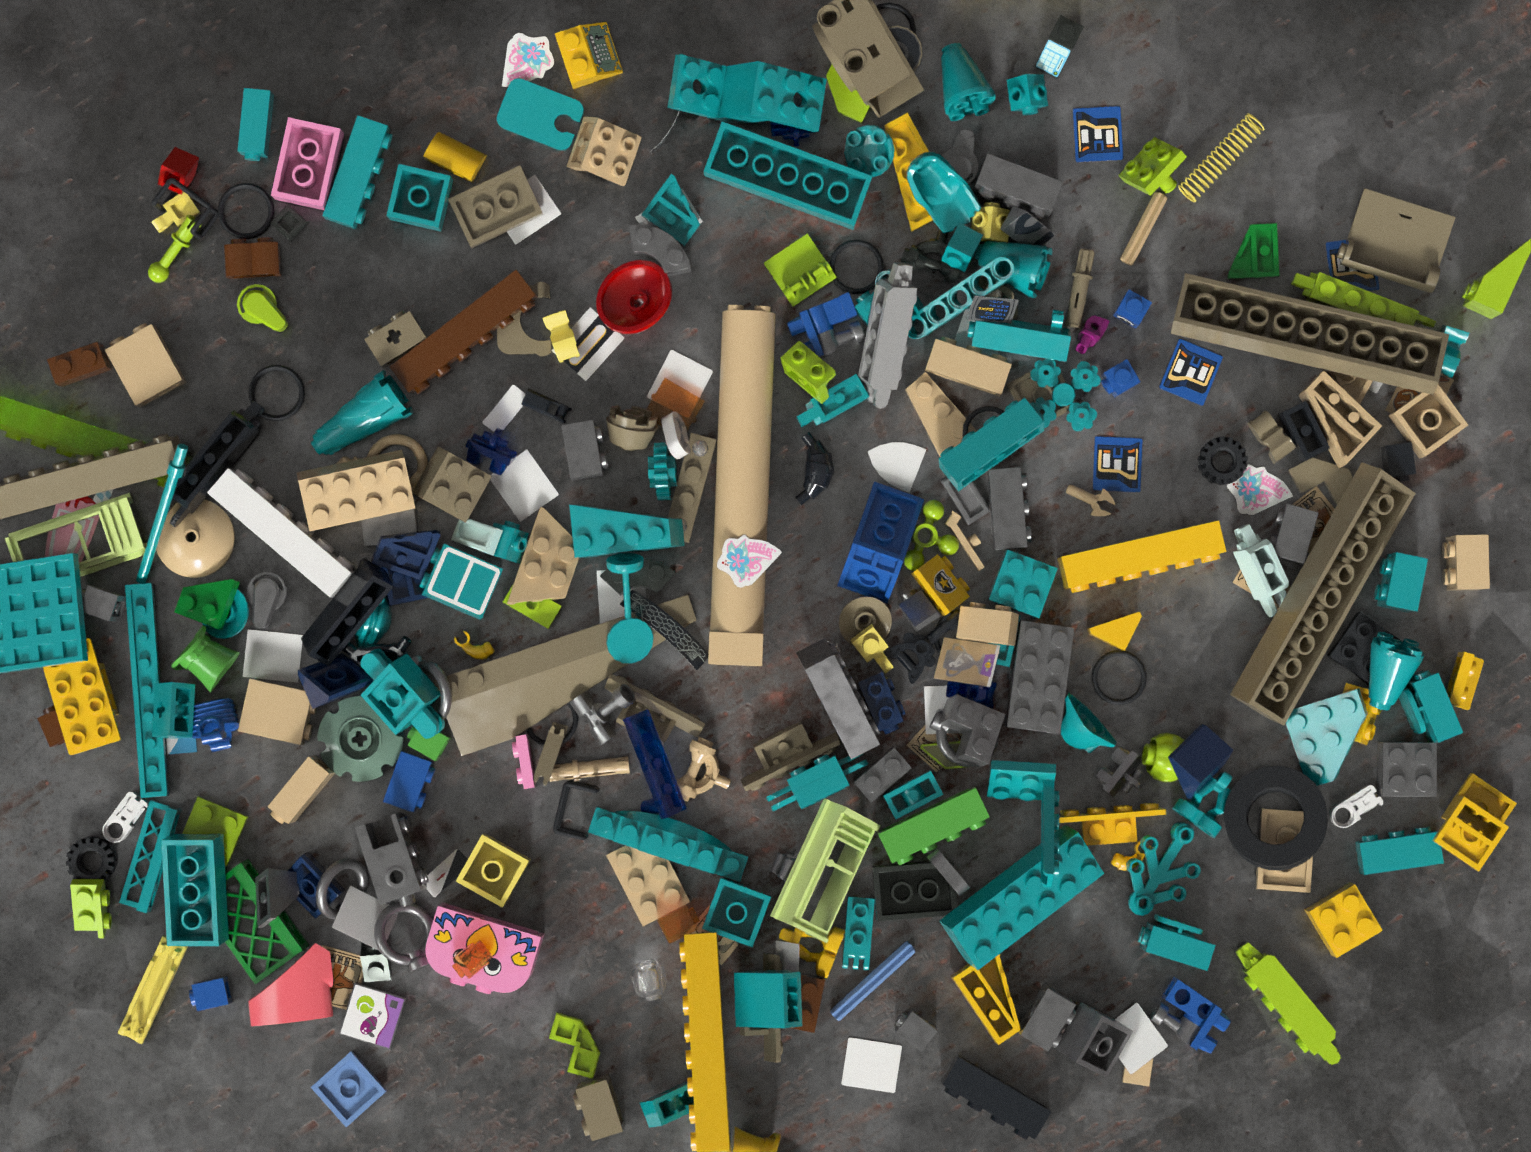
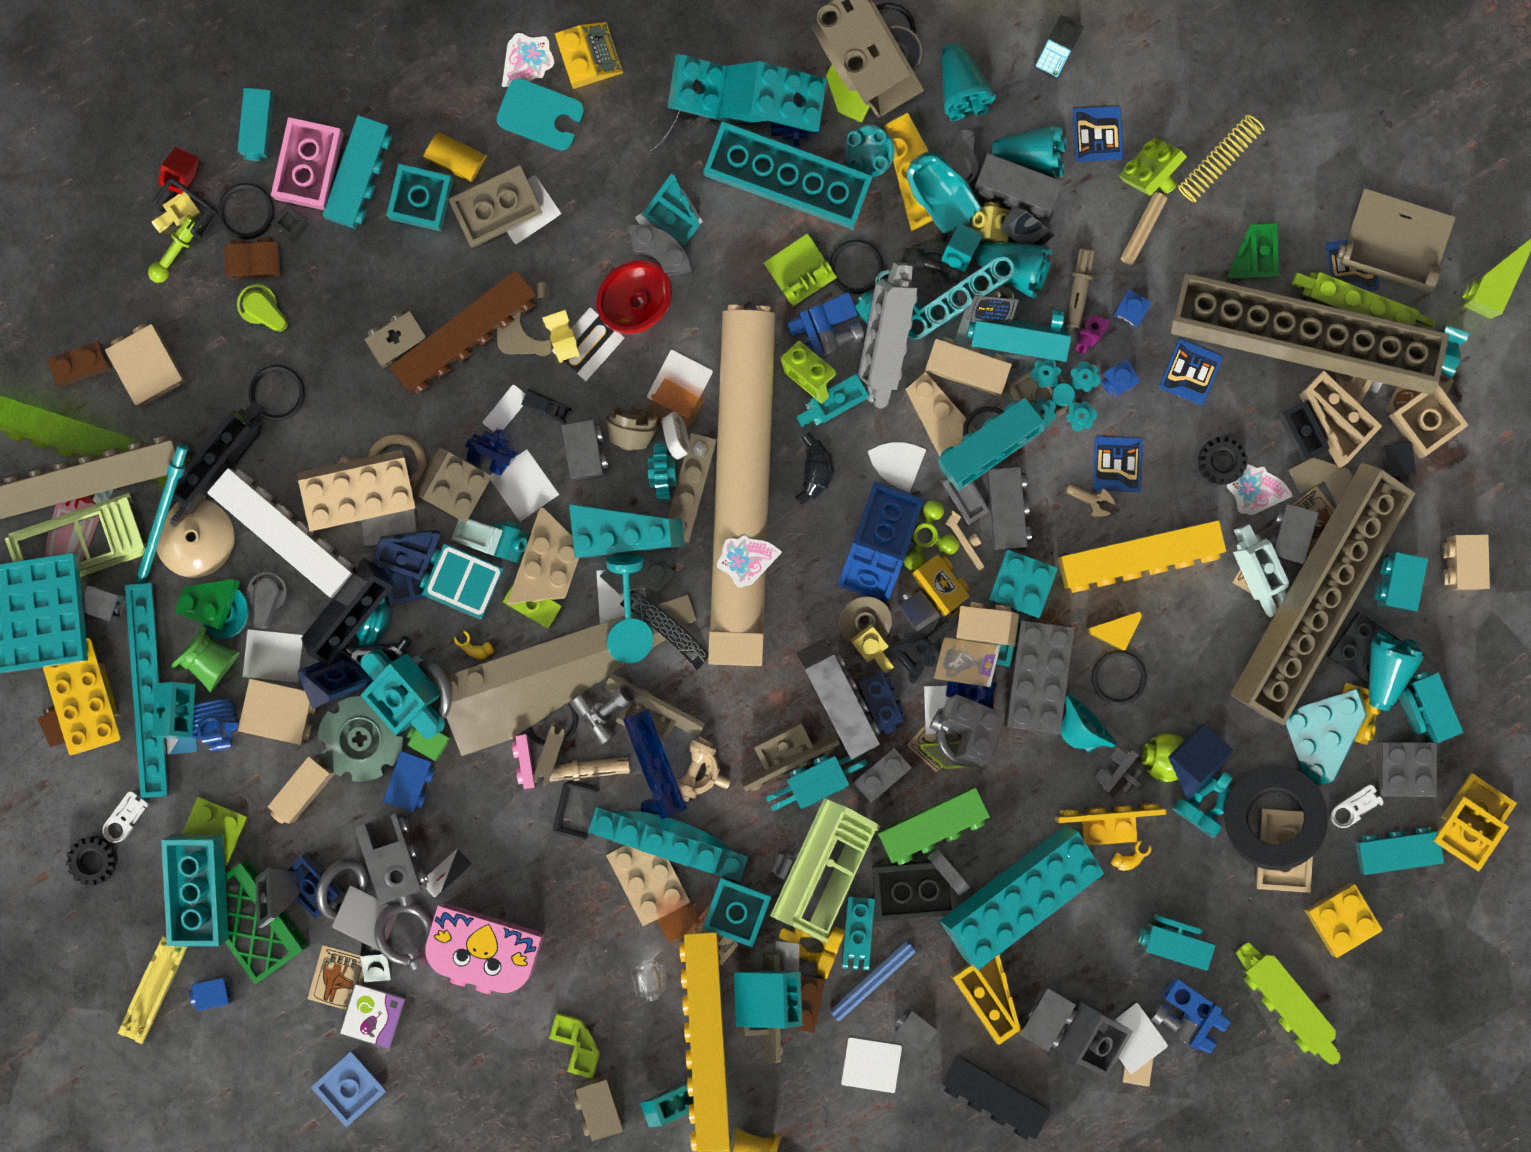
lime bracket [70,879,112,938] -> none
teal fence [119,800,182,913] -> none
coral panel [248,943,333,1026] -> none
teal cone [311,370,414,455] -> none
clear orange brick [452,940,493,979] -> none
light yellow brick [456,833,531,908] -> none
tan bracket [567,117,641,186] -> none
teal brick [883,770,943,819] -> none
teal bracket [987,760,1059,887] -> none
teal brick [1007,74,1048,116] -> none
teal plant [1126,822,1201,916] -> none
dark tan leg [1247,410,1296,464] -> none
yellow bracket [1446,652,1484,710] -> none
none -> teal cone [992,125,1067,179]

